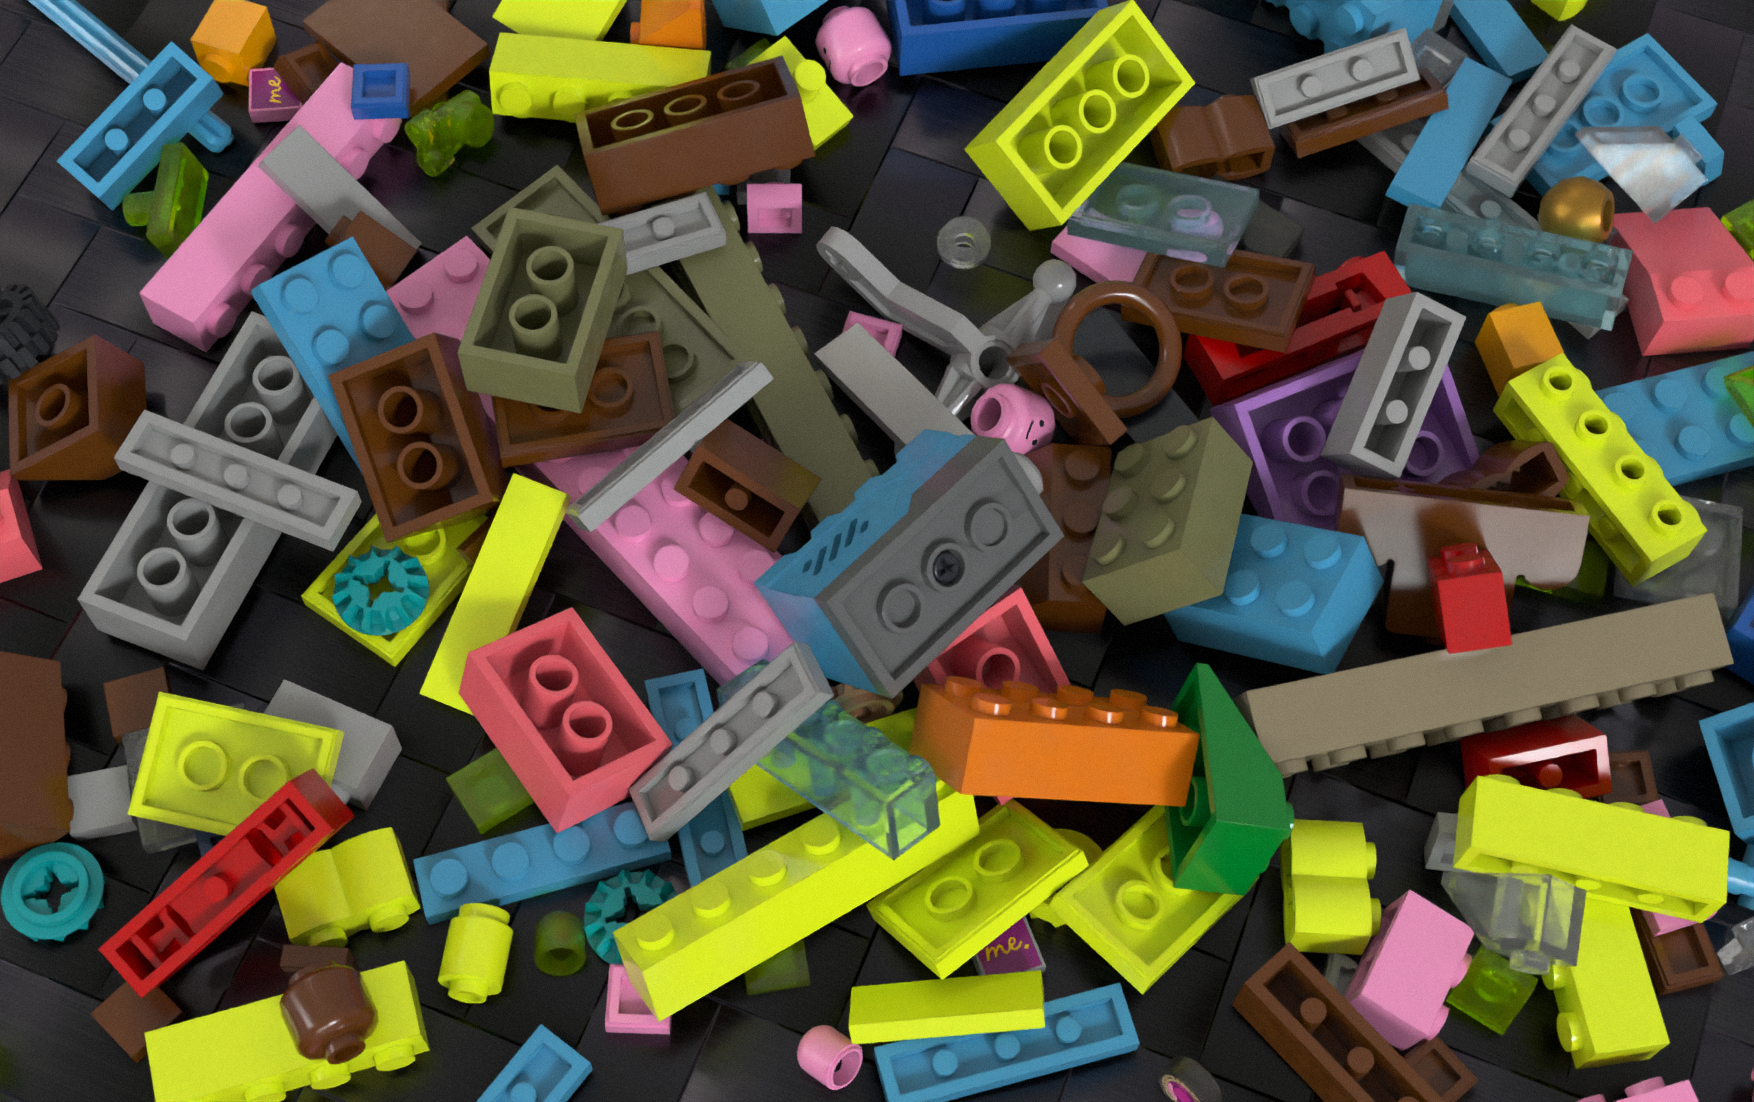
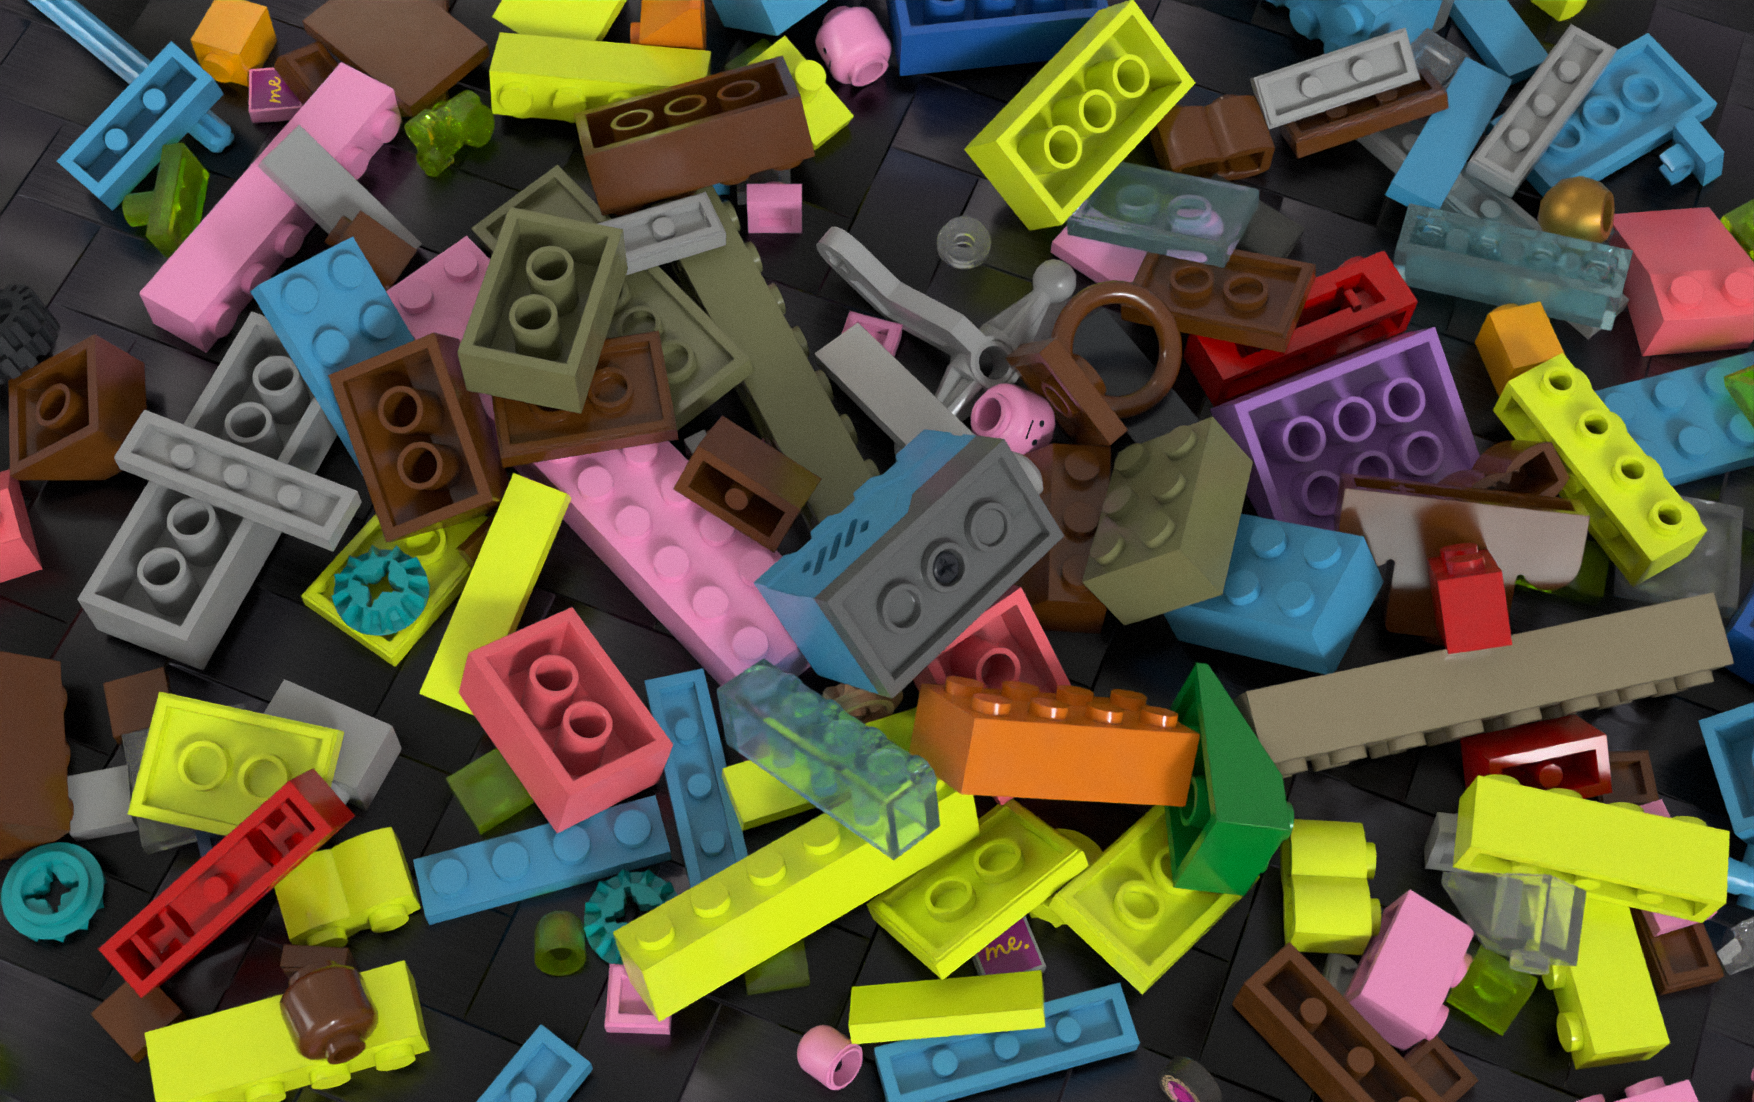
blue tile [351,63,411,120] -> none
neon yellow brick [438,903,513,1004] -> none
light grey tile [566,361,774,532] -> none
light grey tile [628,641,834,842] -> none
light grey brick [1320,292,1466,479] -> none
clear slope [1575,126,1708,224] -> none

